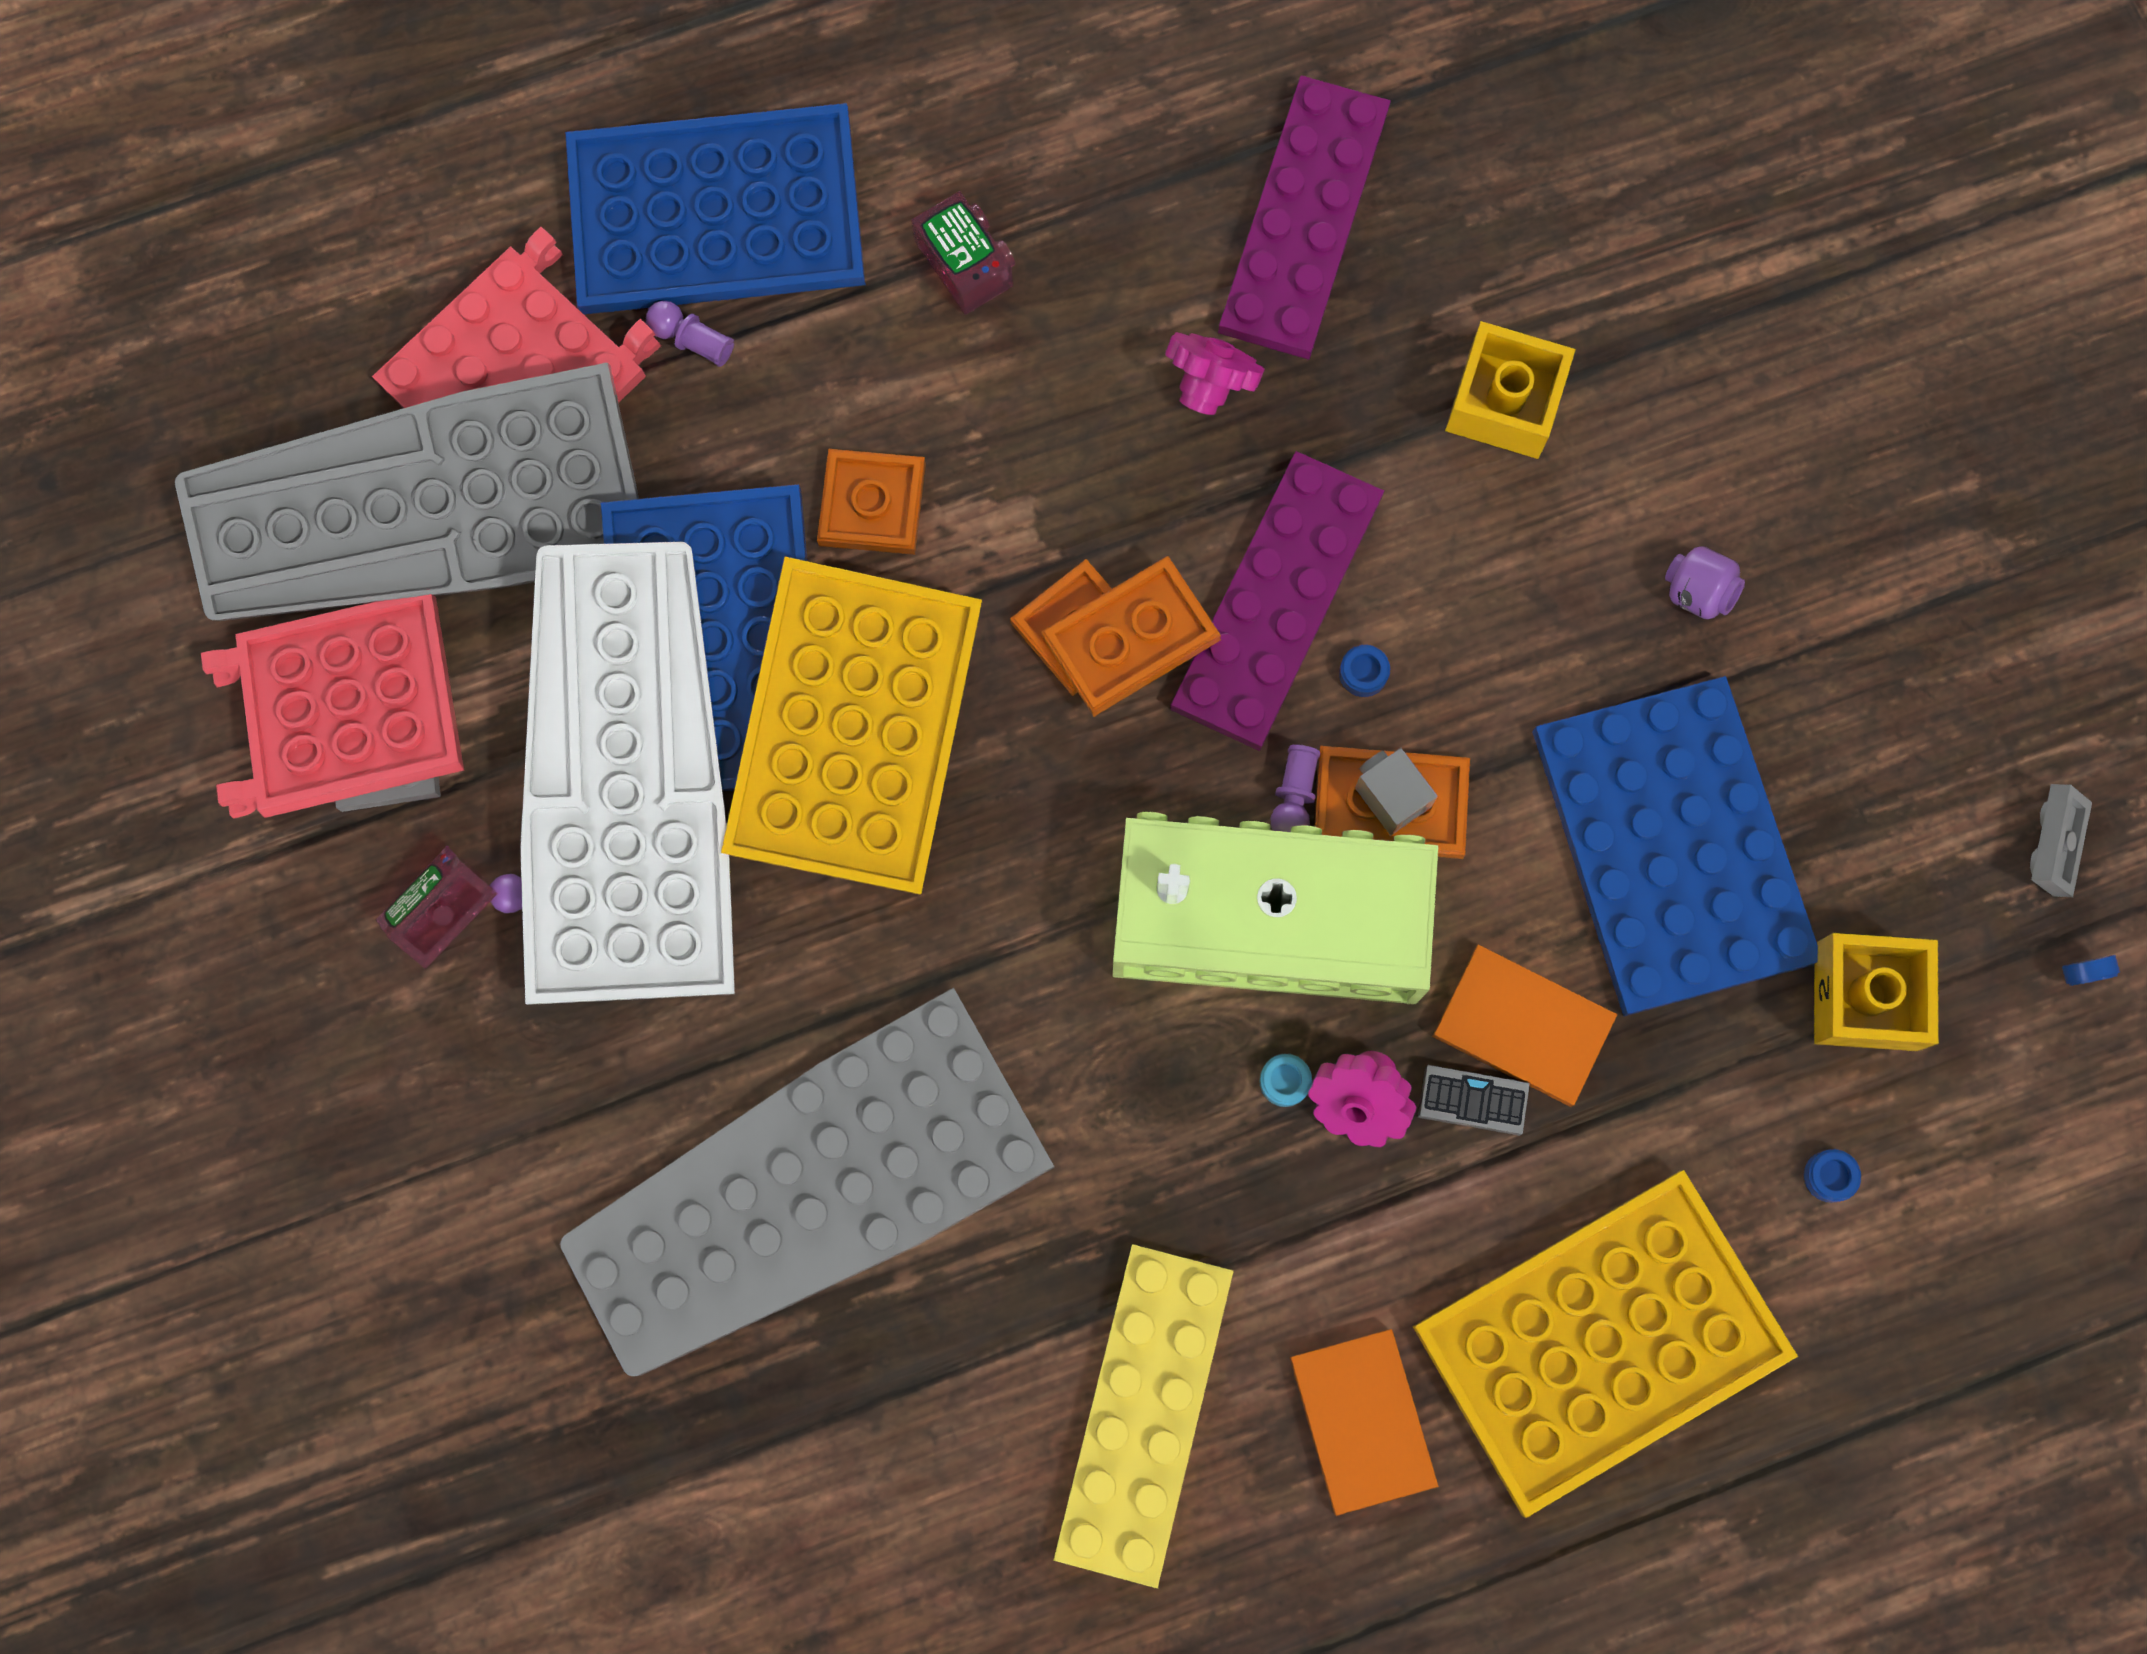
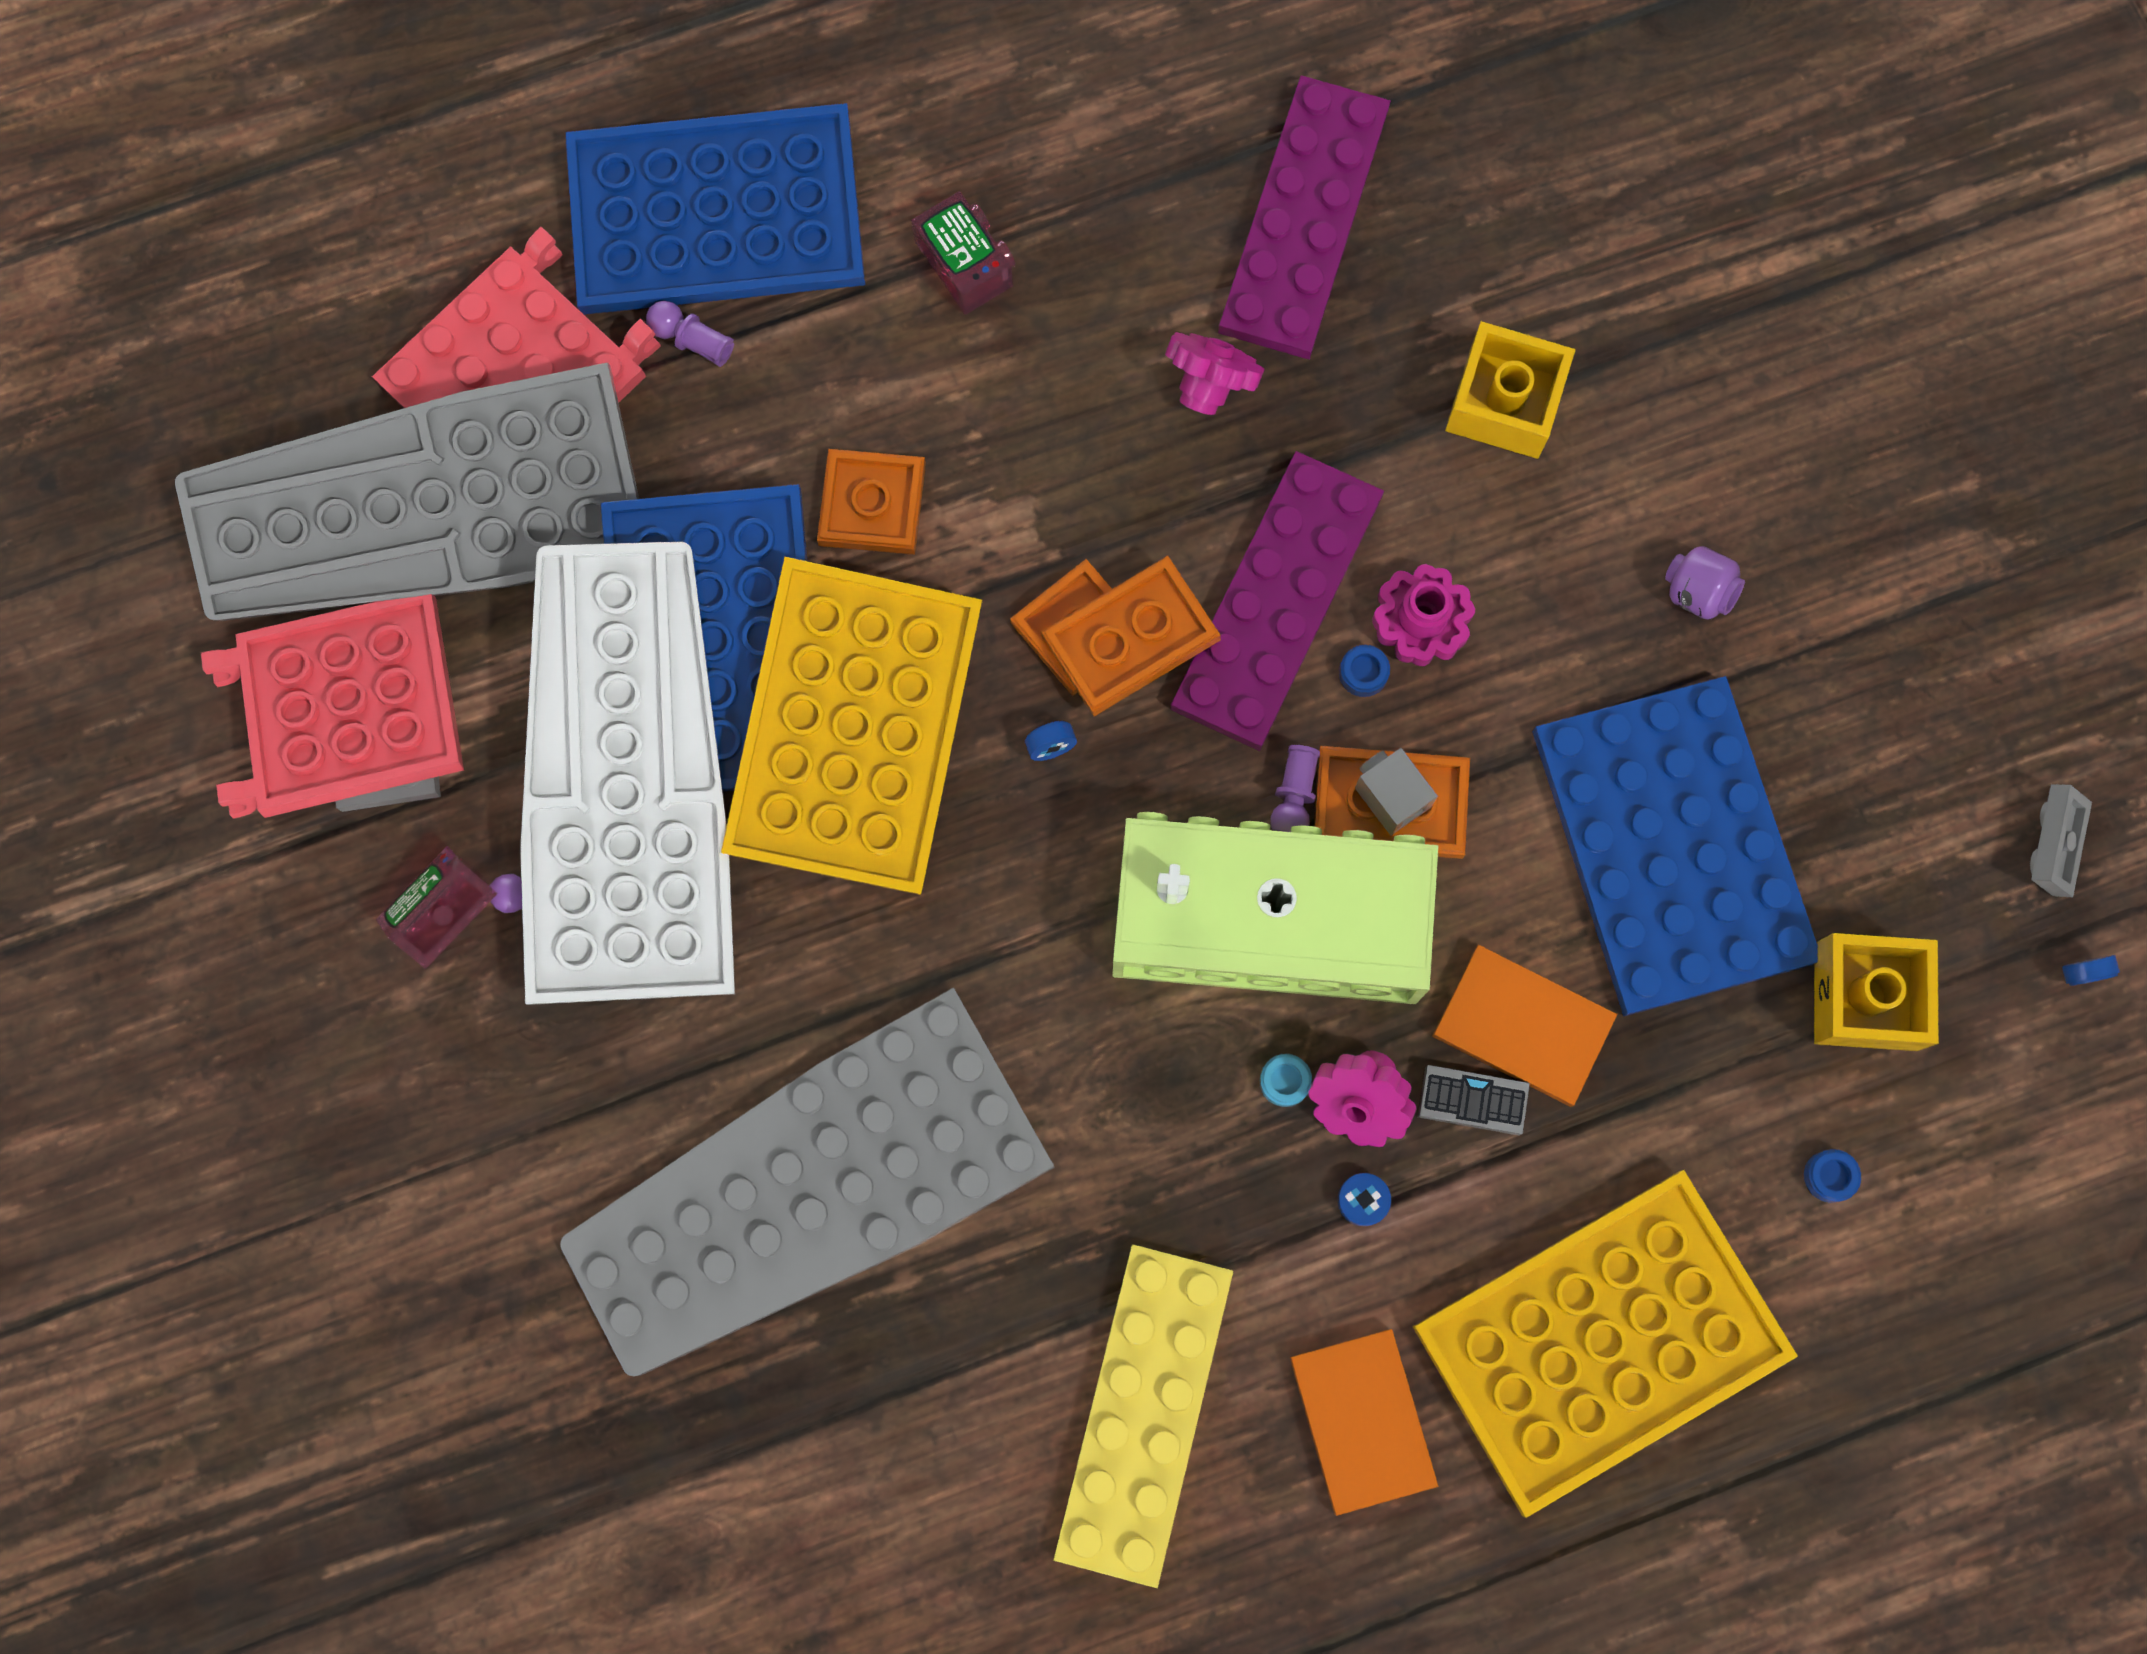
none -> blue tile [1025,721,1077,761]
none -> blue tile [1337,1173,1391,1227]
none -> dark pink plant [1372,564,1475,666]

